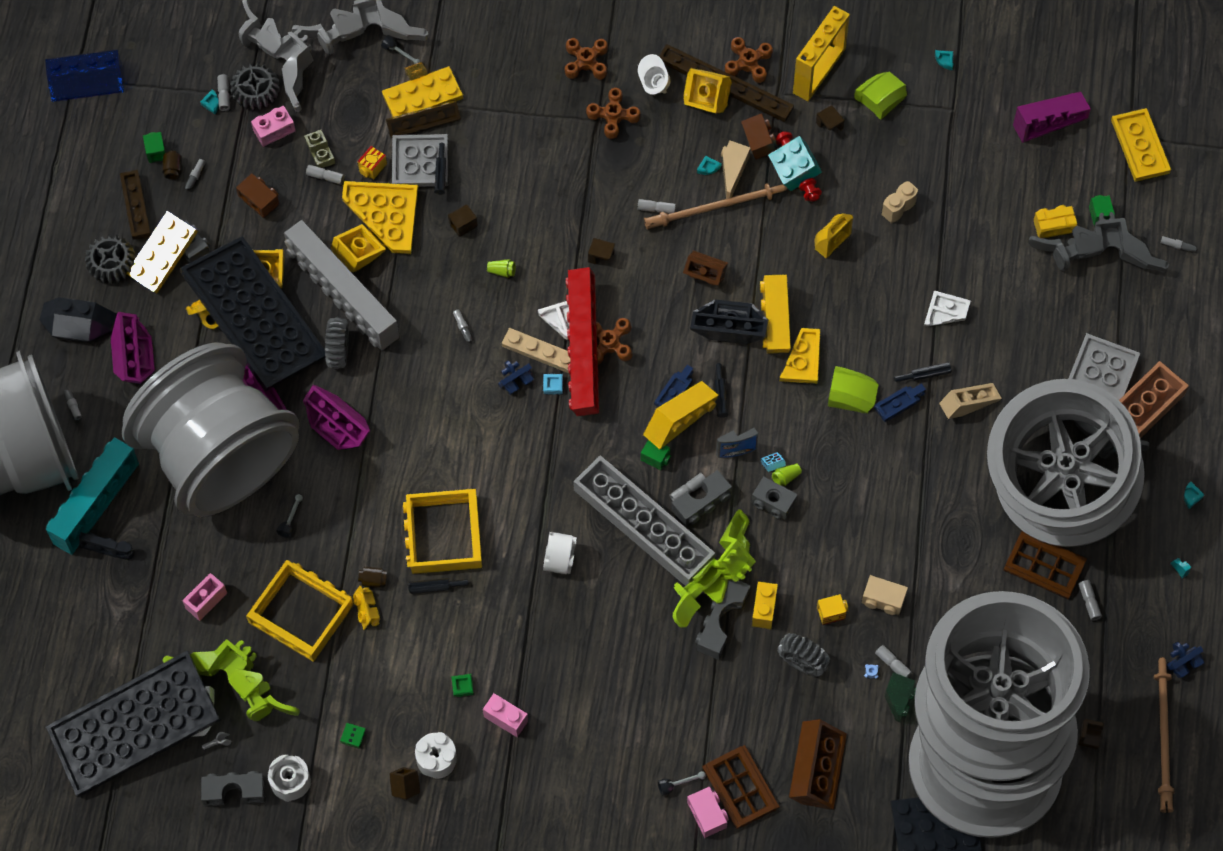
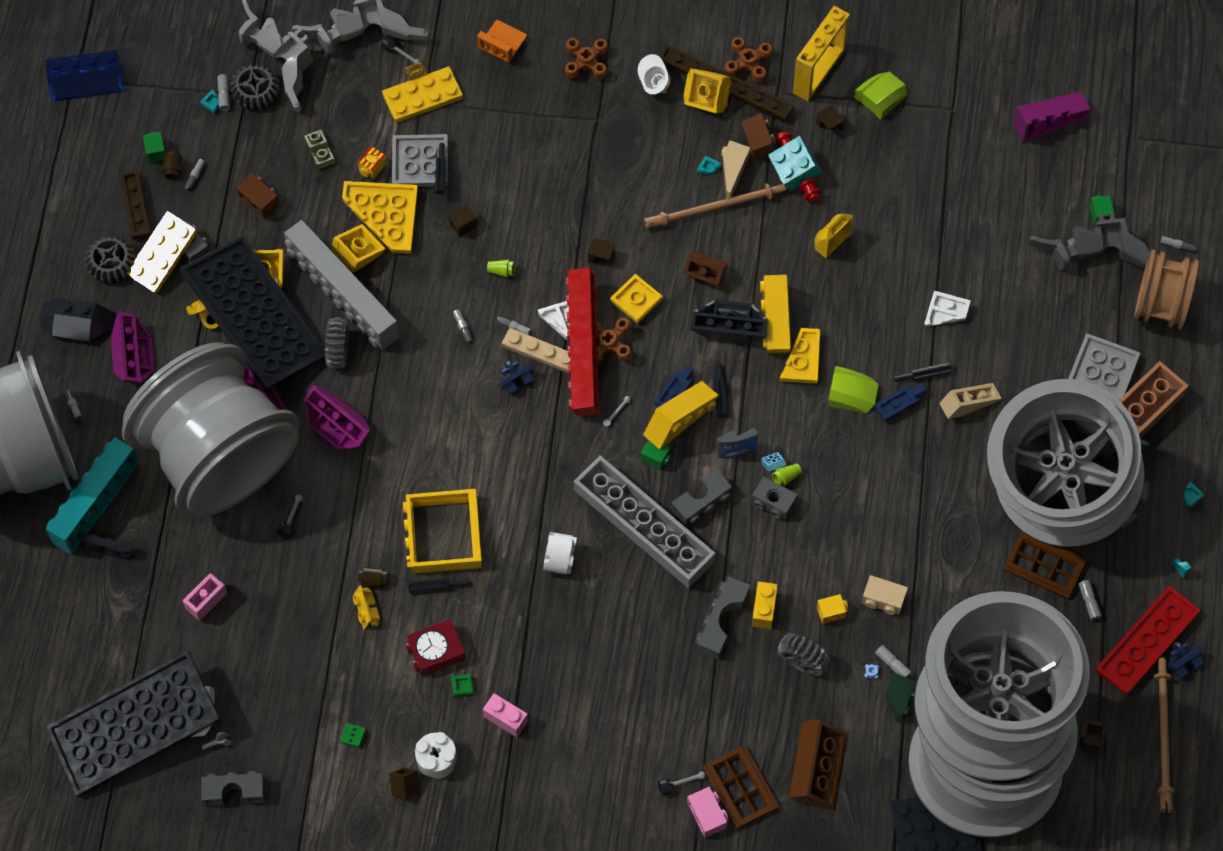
lime piece [163,639,300,721] -> none
yellow window [246,560,353,662] -> none
bright pink brick [251,106,295,147] -> none
white brick [268,755,311,802] -> none
light grey piece [306,165,344,185] -> none
dark brown plate [385,100,461,138] -> none
medium azure tile [543,374,563,394] -> none
dark orange gear [586,88,641,139] -> none
light grey piece [637,199,676,214] -> none
light grey piece [669,473,705,501] -> none
lime piece [673,509,756,628] -> none
tan brick [882,181,918,223] -> none
teal tile [935,50,953,70] -> none
yellow brick [1034,205,1077,238] -> none
yellow plate [1111,108,1171,182] -> none
none -> dark red brick [405,619,466,677]
none -> orange bracket [477,20,527,63]
none -> light grey piece [497,317,531,335]
none -> light grey hinge [603,396,631,428]
none -> yellow plate [610,274,663,324]
none -> red plate [1095,585,1200,696]
none -> medium nougat wheel [1134,249,1199,330]

